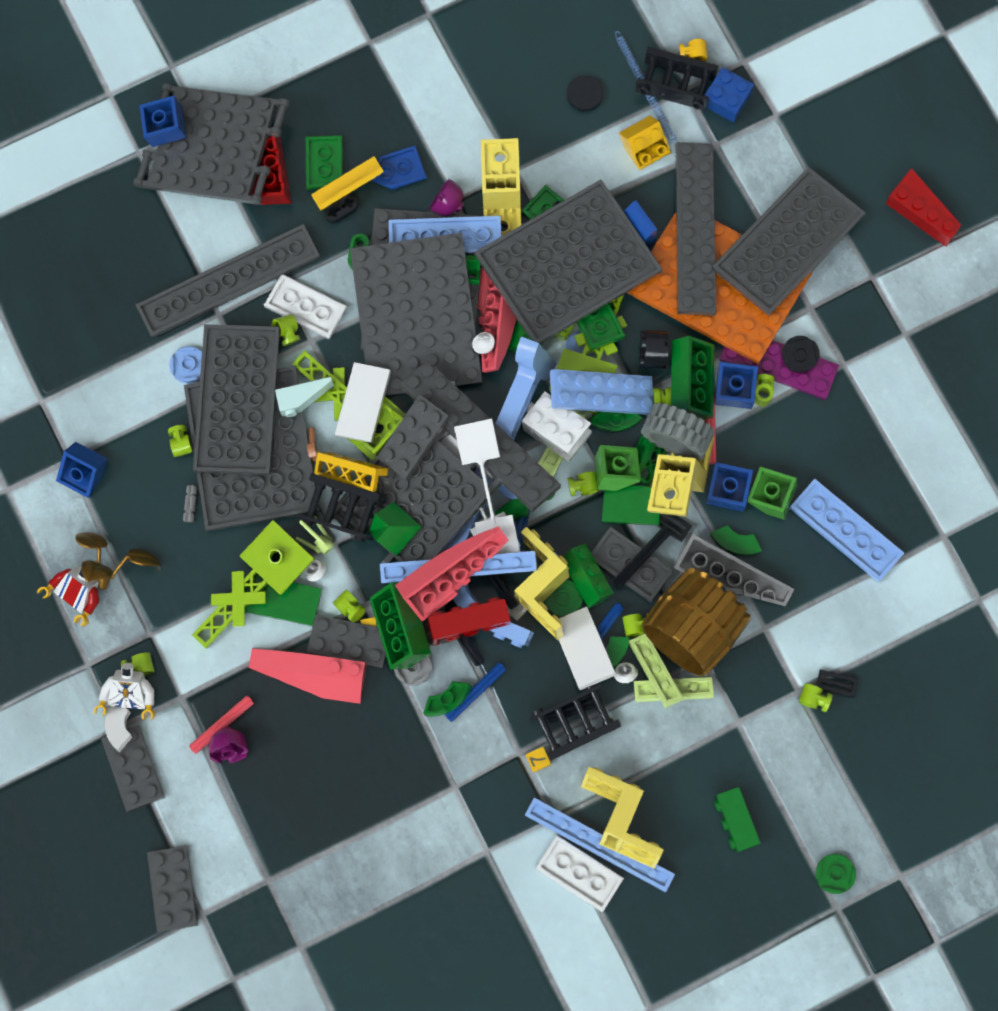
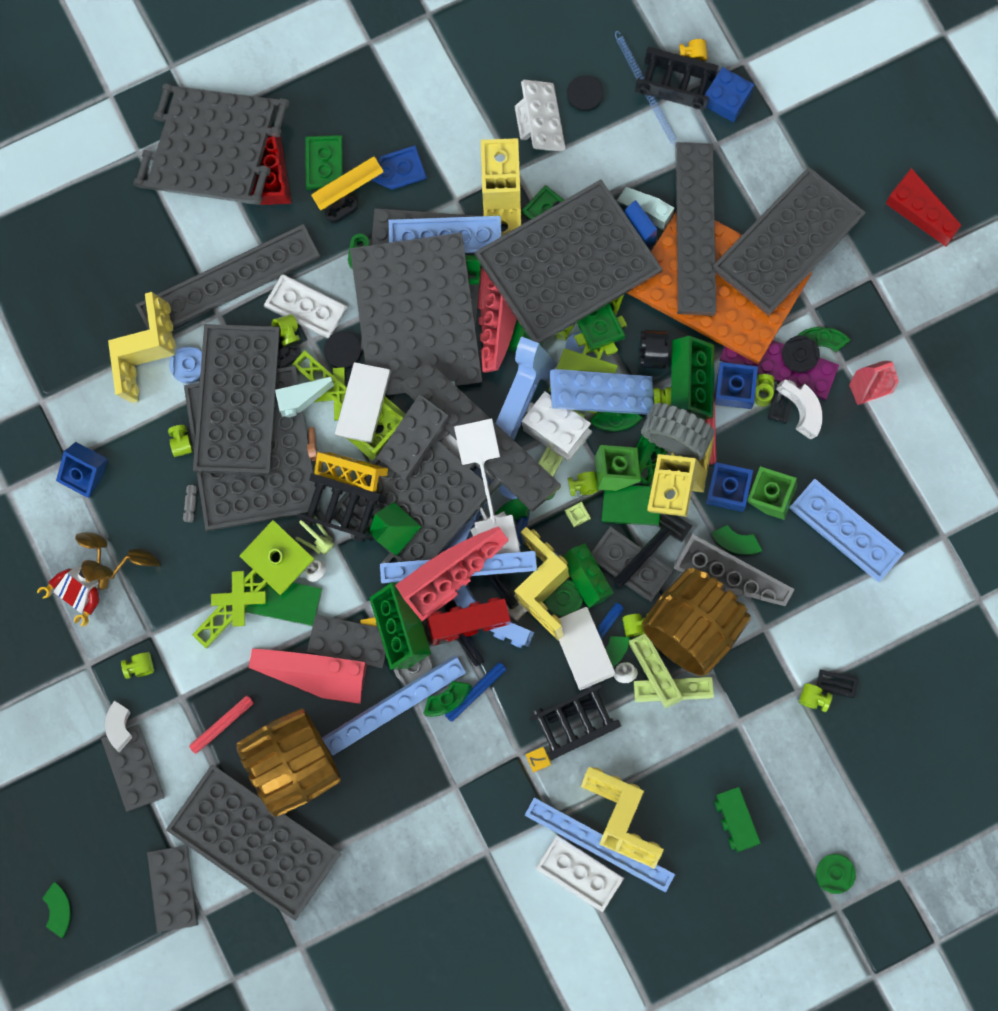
torso [94,663,156,720] -> none
blue brick [139,95,187,147] -> none
magenta cylinder [209,727,249,763] -> none
lime piece [332,589,366,623] -> none
magenta cylinder [429,179,464,217] -> none
white hat [472,332,495,354] -> none
yellow slope [619,115,671,170] -> none
none -> green tile [42,882,71,938]
none -> light yellow bracket [108,292,176,403]
none -> dark grey plate [166,765,341,921]
none -> pearl gold wheel [237,708,341,817]
none -> black beam [278,343,301,369]
none -> light blue plate [322,655,466,756]
none -> black tile [324,332,362,369]
none -> white bracket [515,80,566,151]
none -> yellowish green tile [565,502,591,528]
none -> light aqua slope [616,187,674,230]
none -> black tile [767,383,792,424]
none -> white arch [776,379,822,440]
none -> green tile [797,327,851,353]
none -> coral wedge [849,361,899,405]

